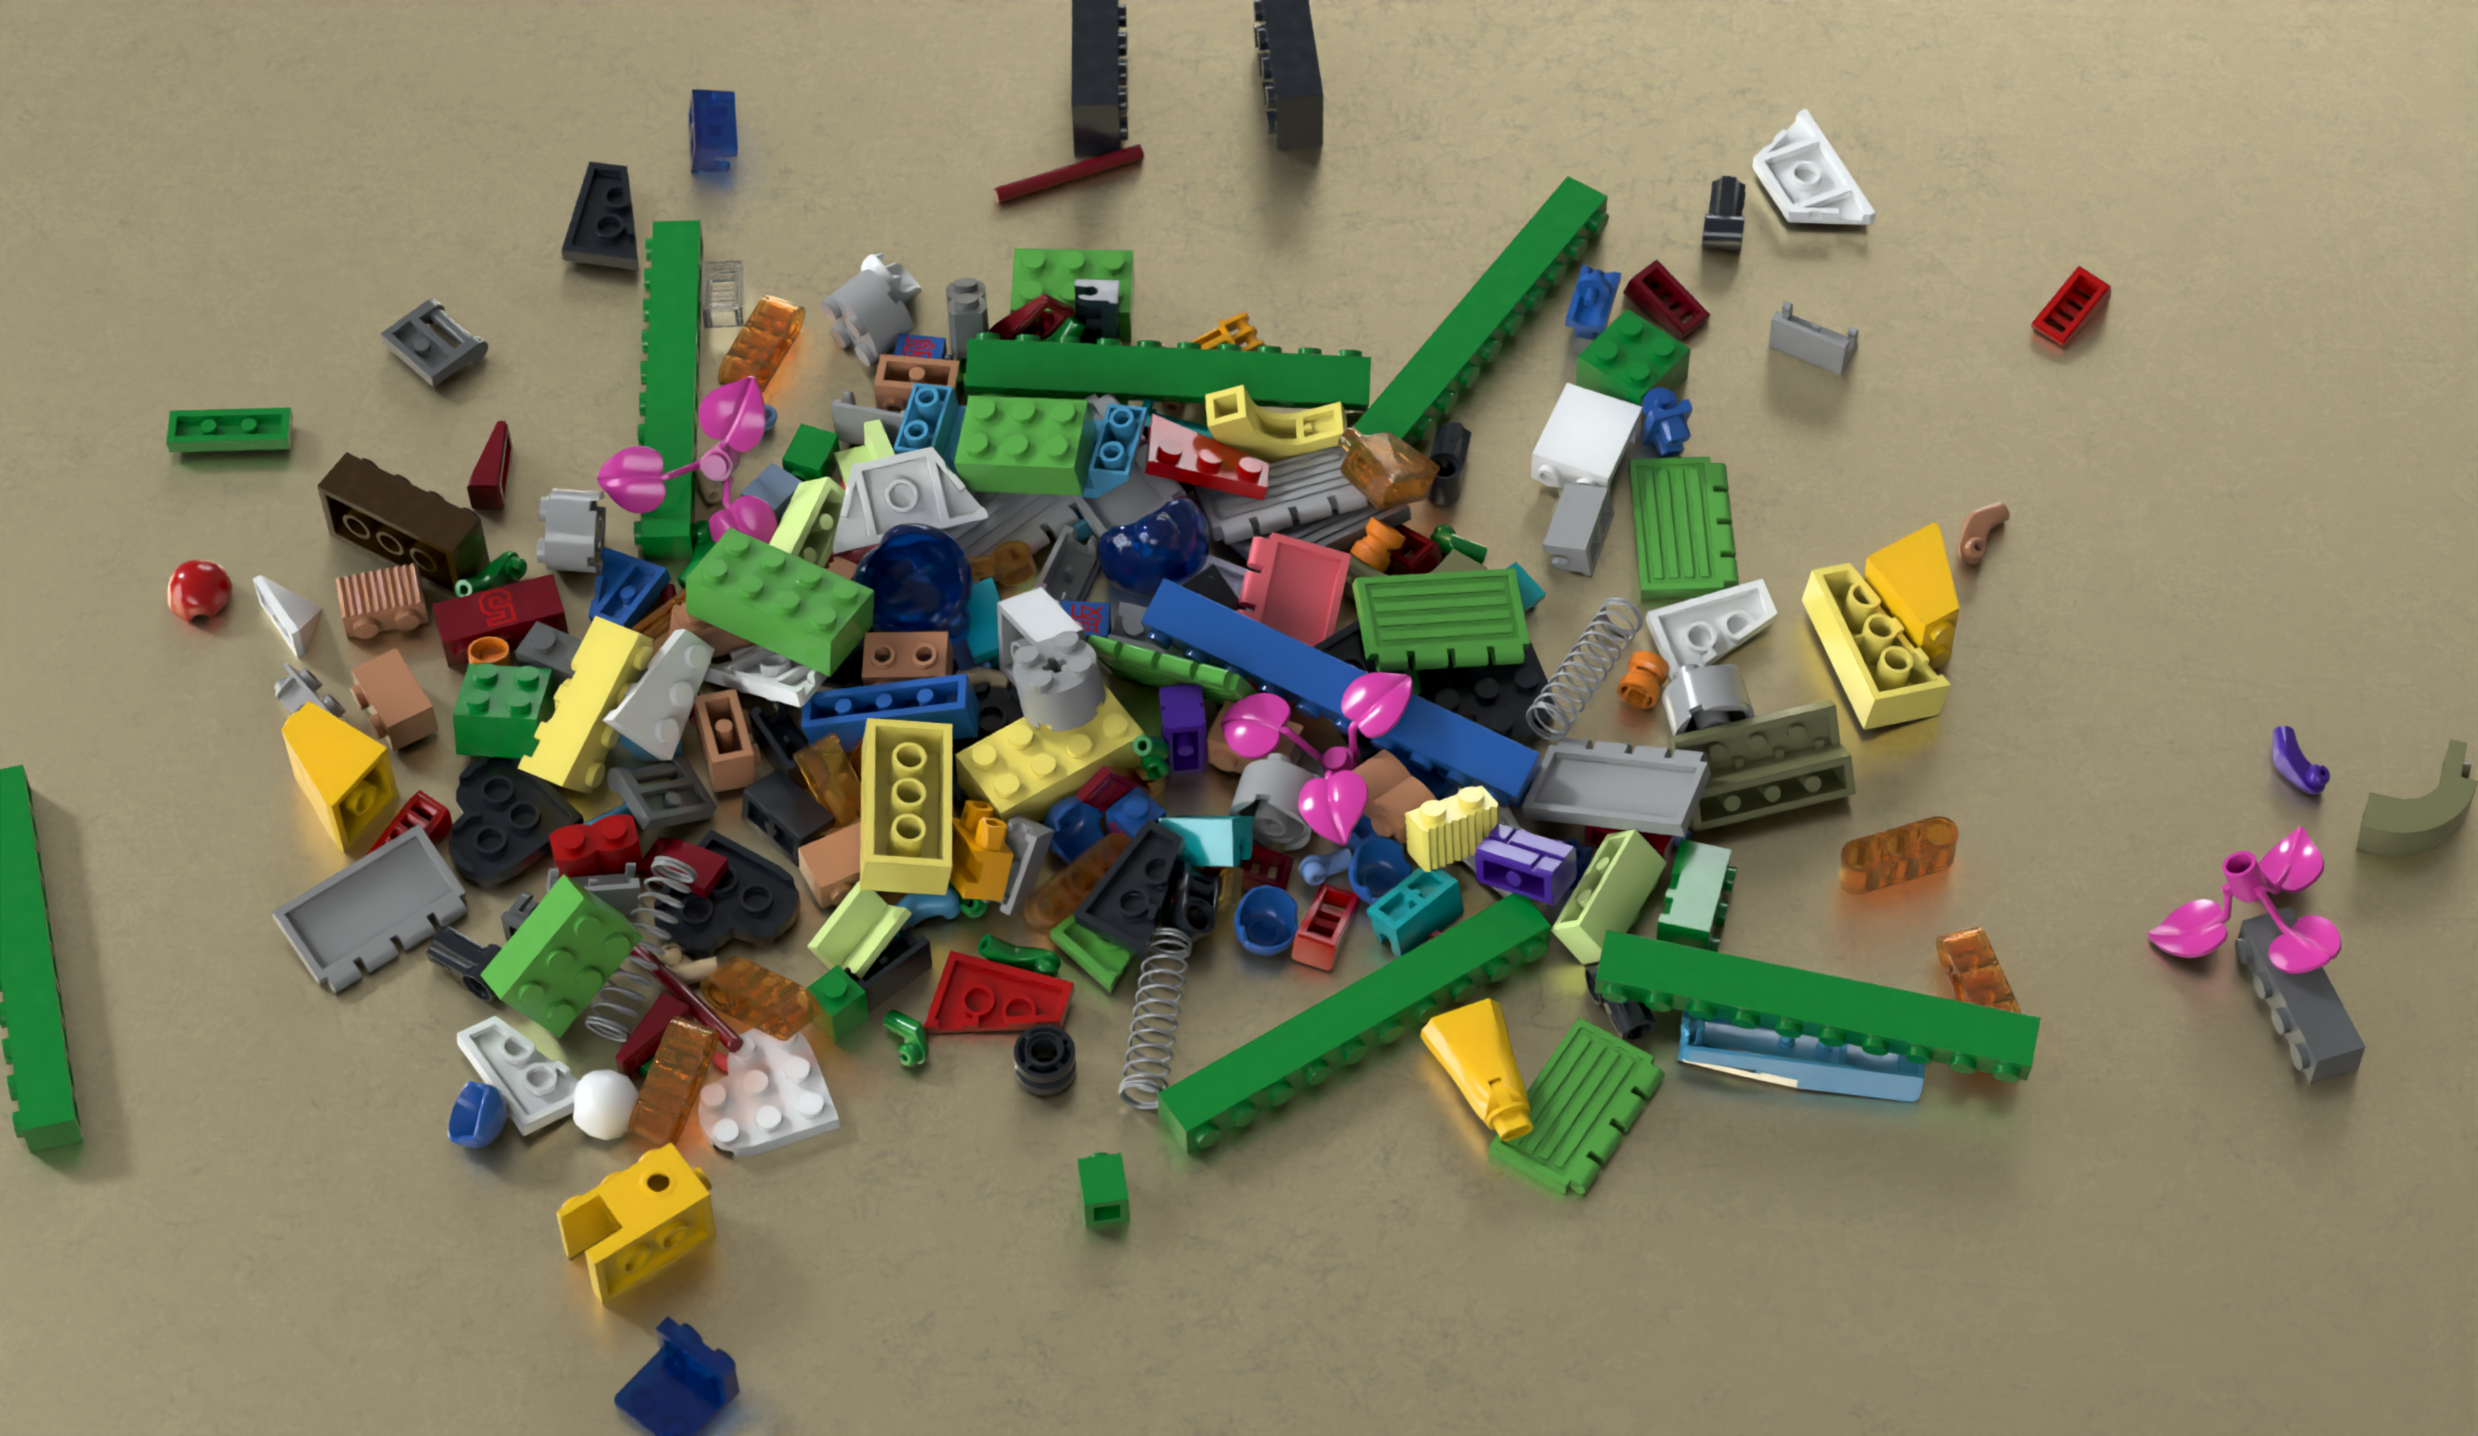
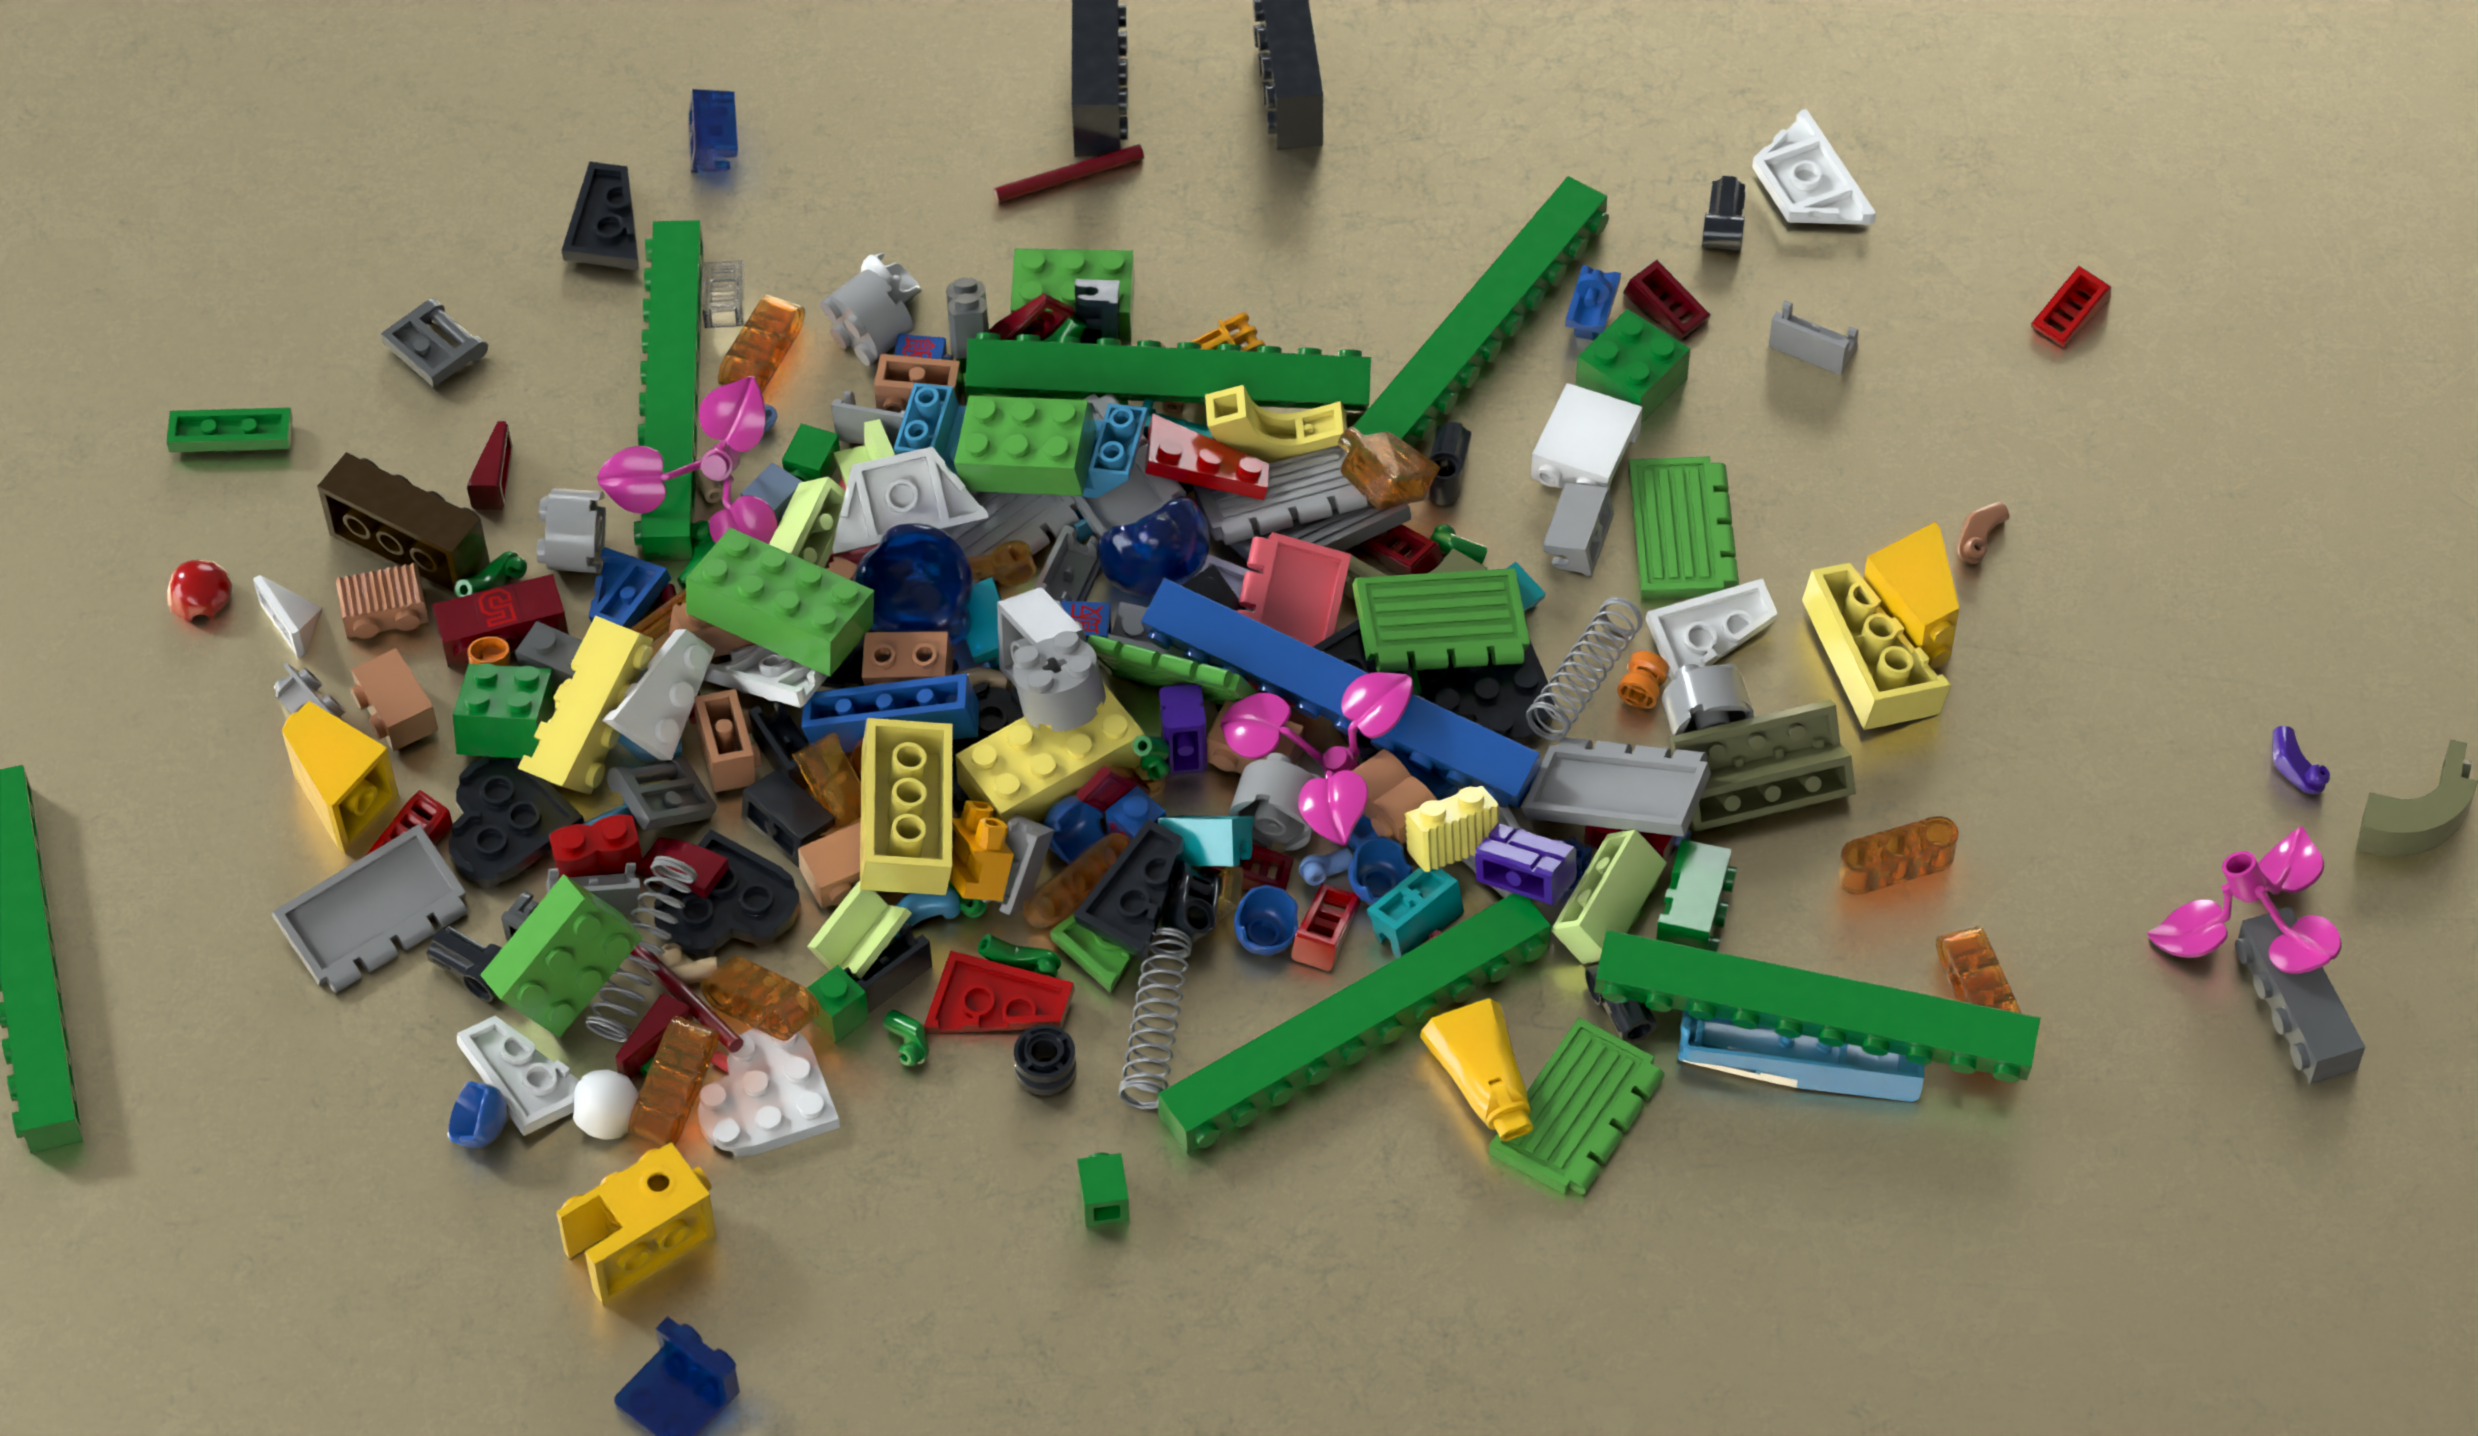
orange wheel [1350,517,1406,573] -> none
blue hips [1640,387,1693,458] -> none

